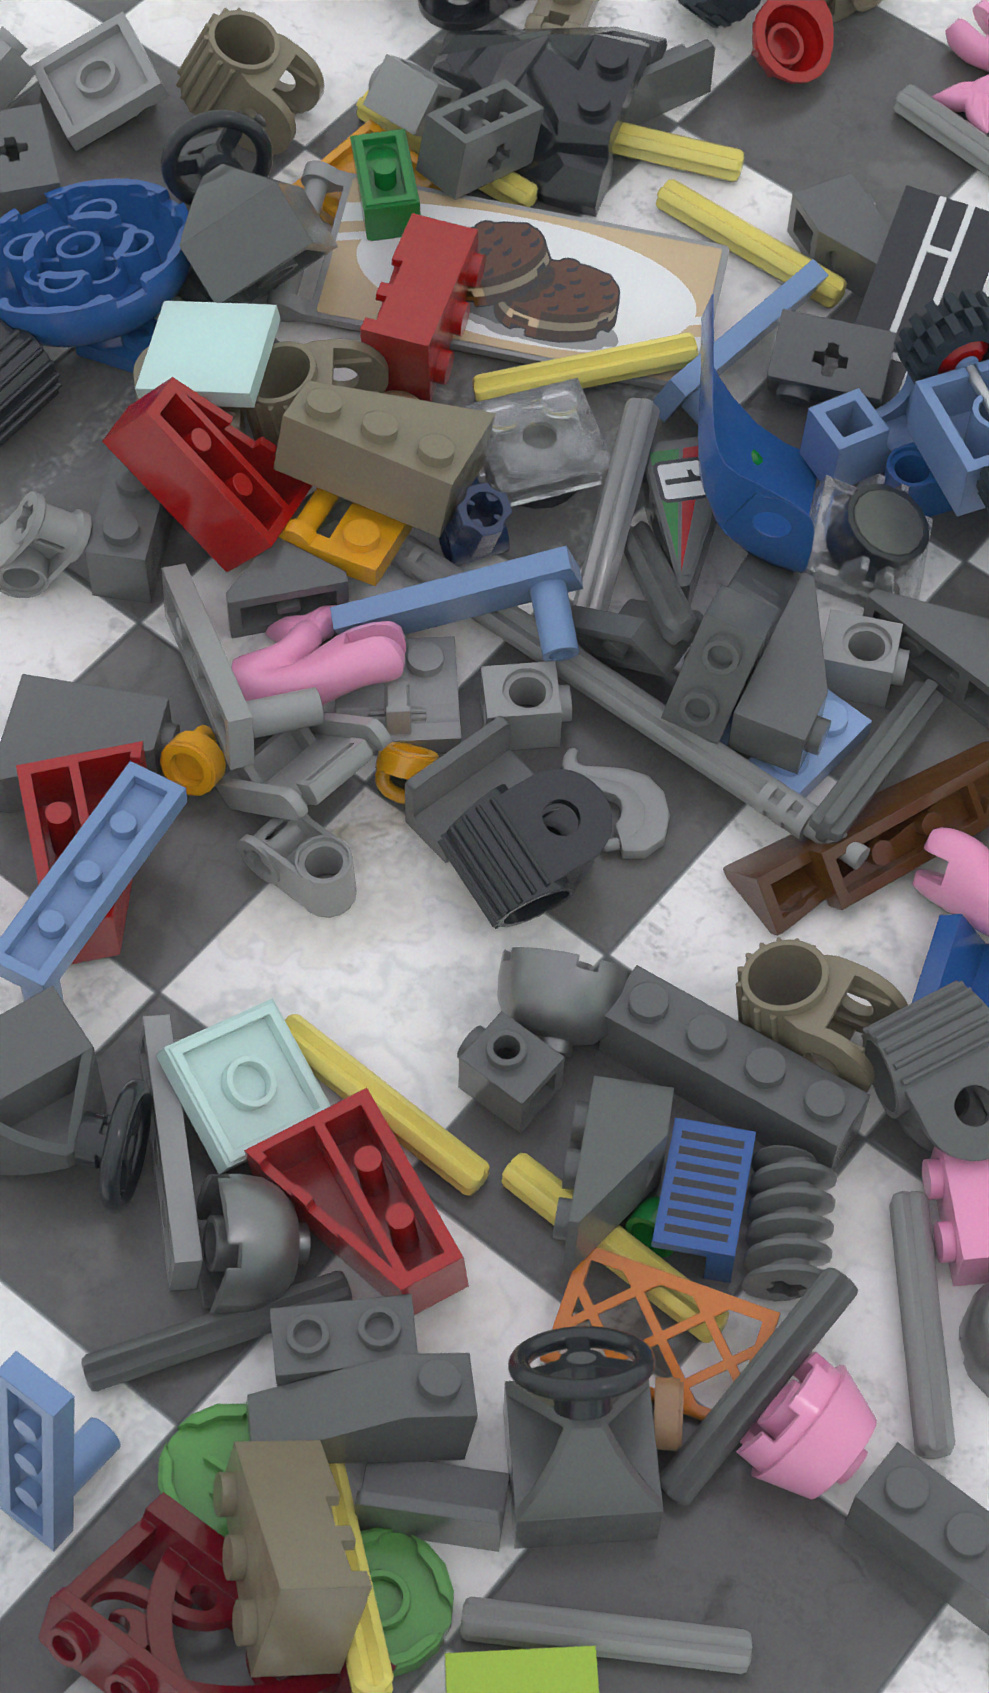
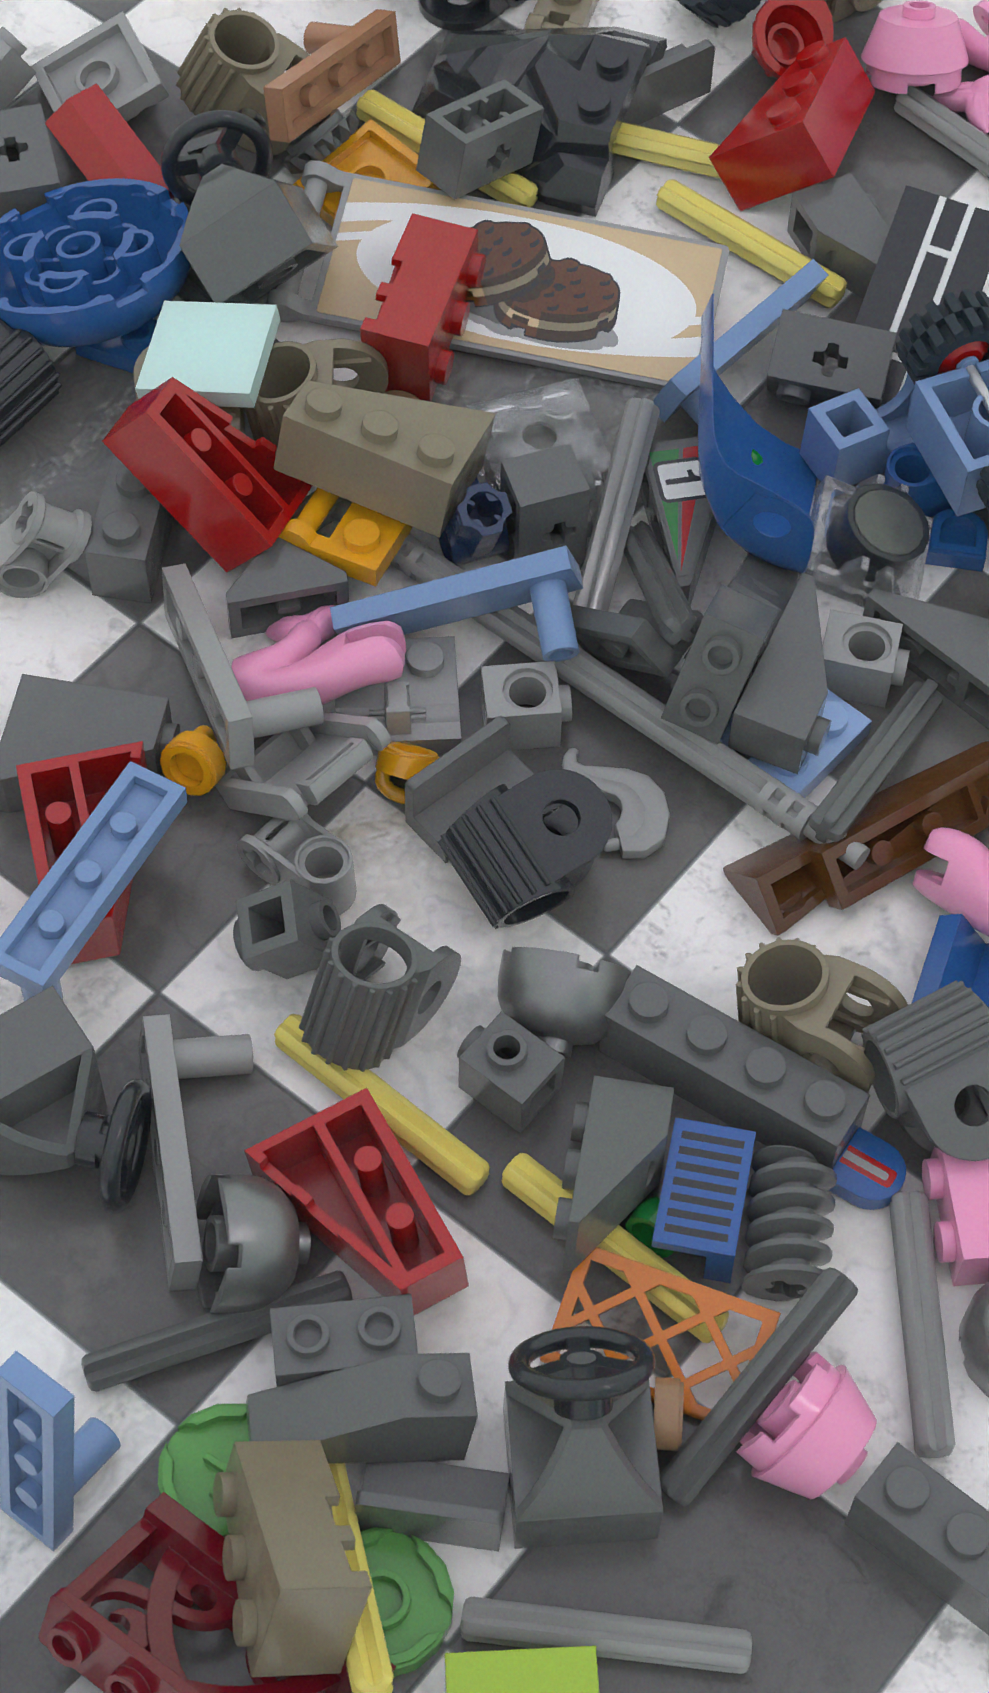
light aqua tile [156,998,331,1174] -> none
green slope [350,129,421,241] -> none
light grey brick [363,54,462,137] -> none
light yellow axle [472,332,698,409] -> none
none -> red piece [45,83,175,200]
none -> dark grey brick [233,880,341,979]
none -> nougat piece [263,9,401,143]
none -> dark grey gear [282,108,359,174]
none -> dark grey piece [299,904,461,1072]
none -> dark grey brick [500,443,597,564]
none -> red wedge [709,37,875,211]
none -> blue tile [828,1127,906,1210]
none -> bright pink cone [861,0,969,94]
none -> blue tile [924,509,988,572]

